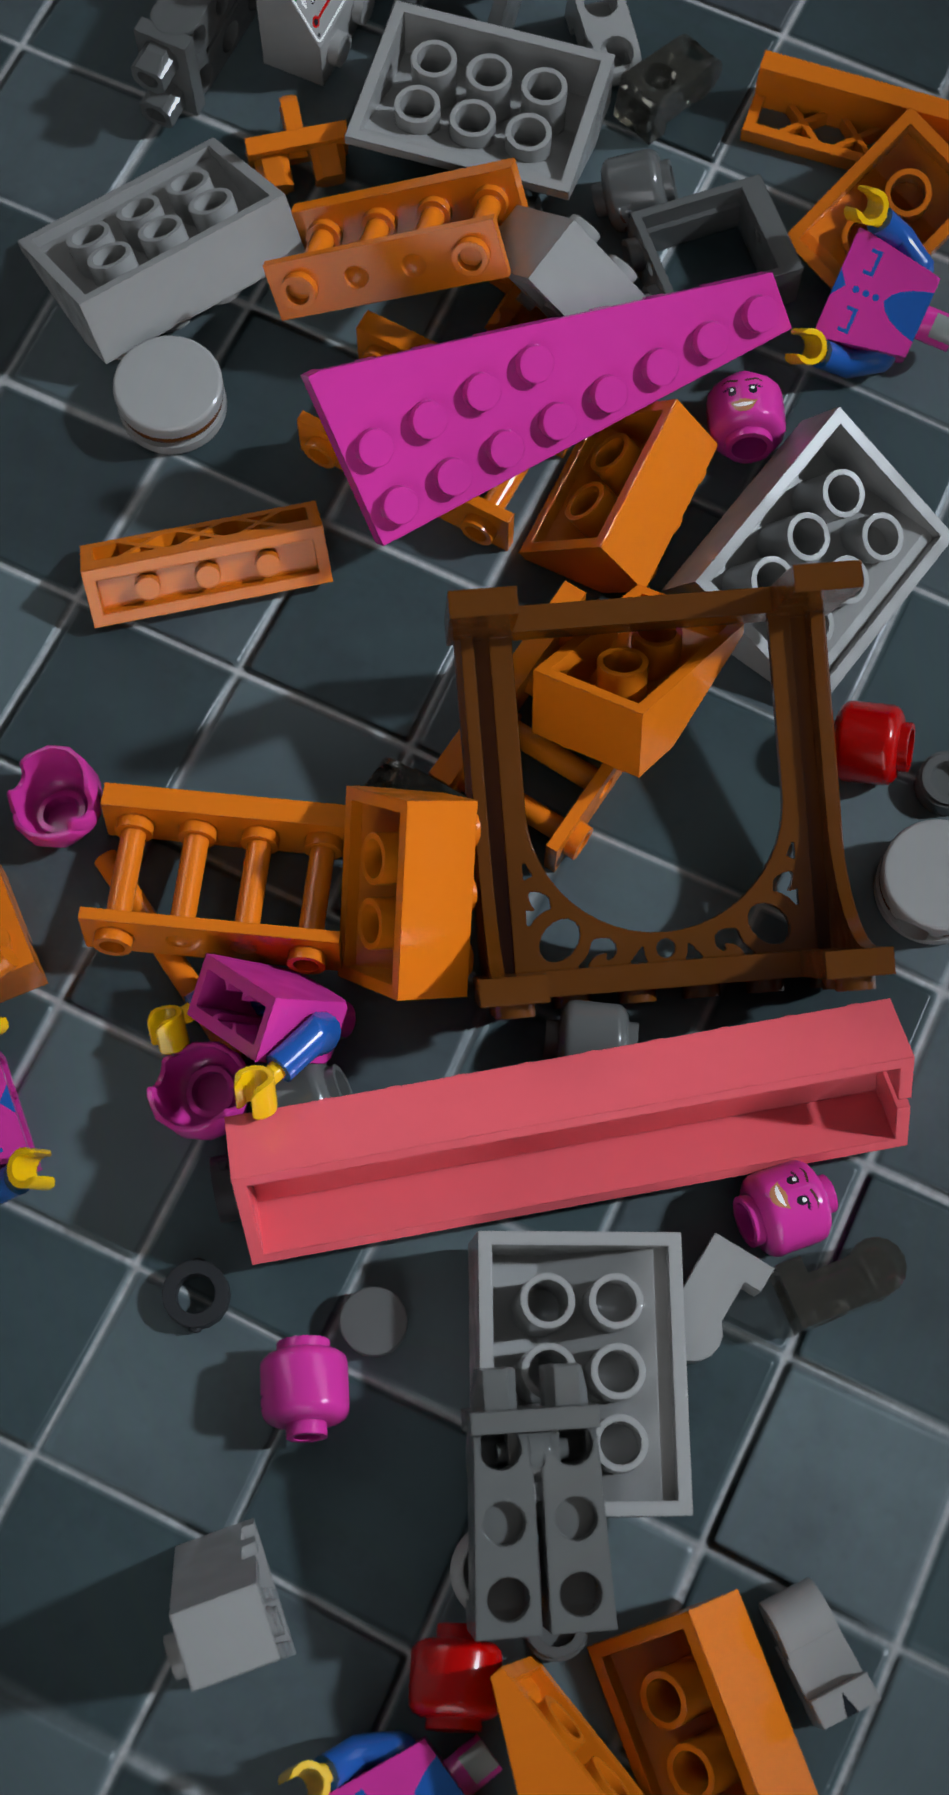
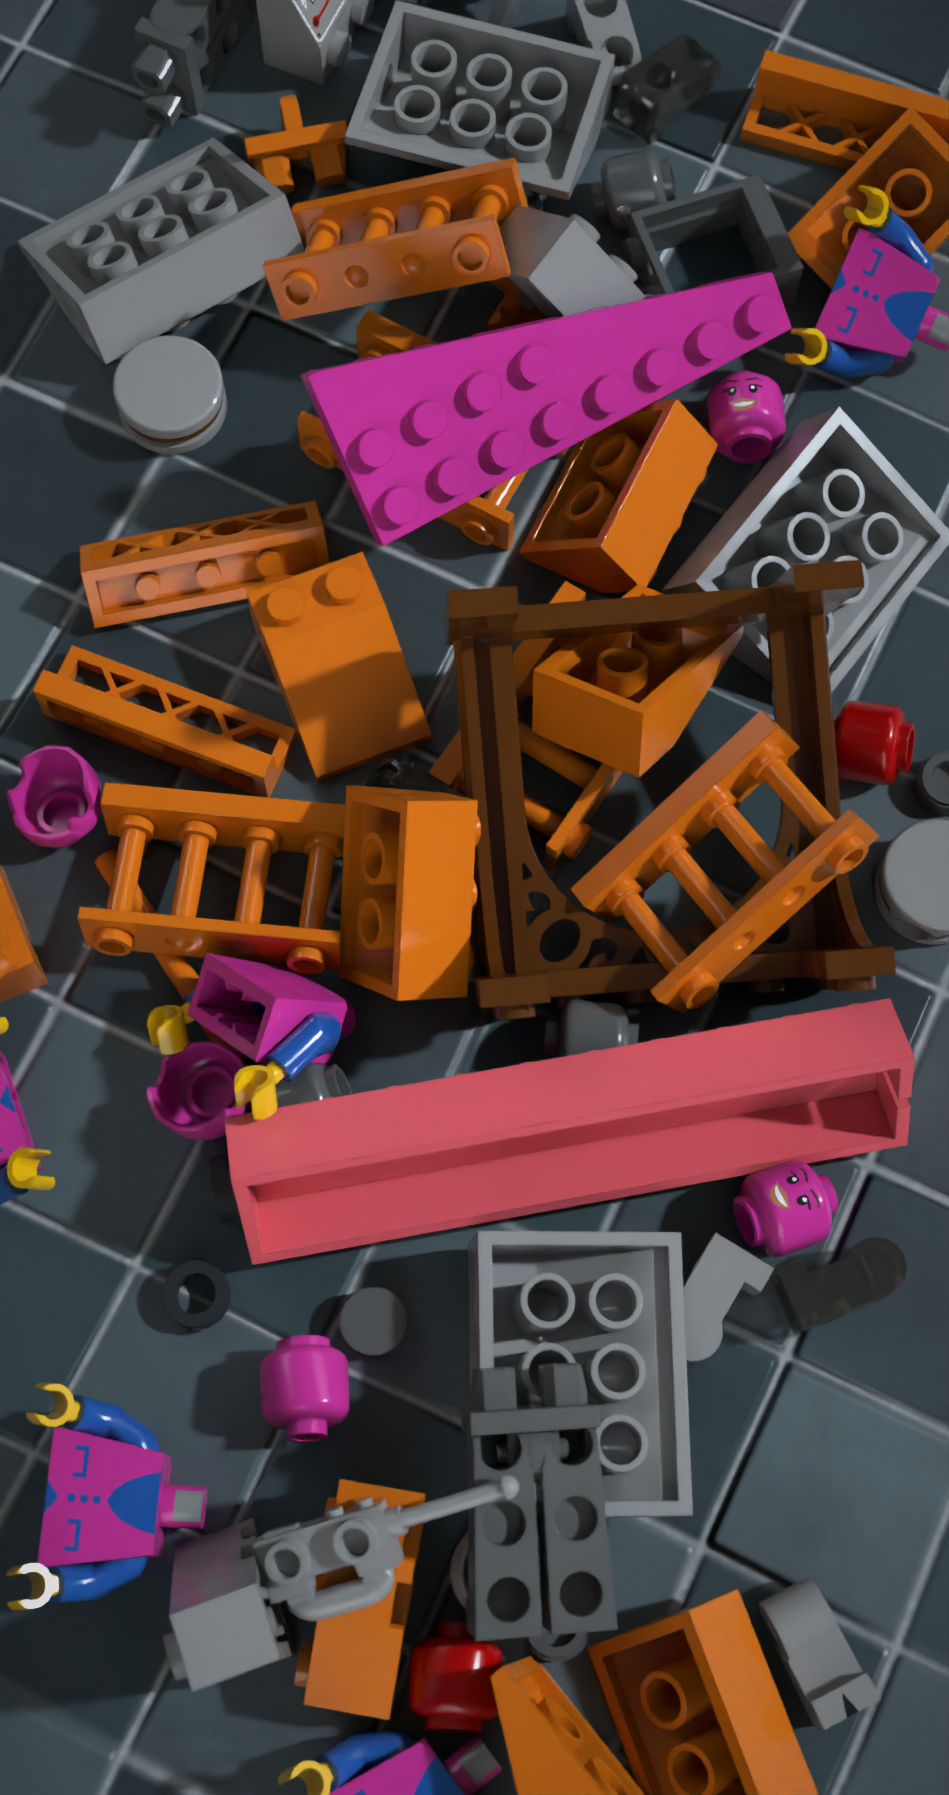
none -> torso [6,1382,207,1611]
none -> orange fence [32,645,298,798]
none -> orange slope [246,551,432,782]
none -> light grey piece [252,1475,519,1622]
none -> orange wedge [294,1479,428,1720]
none -> orange fence [571,710,880,1014]

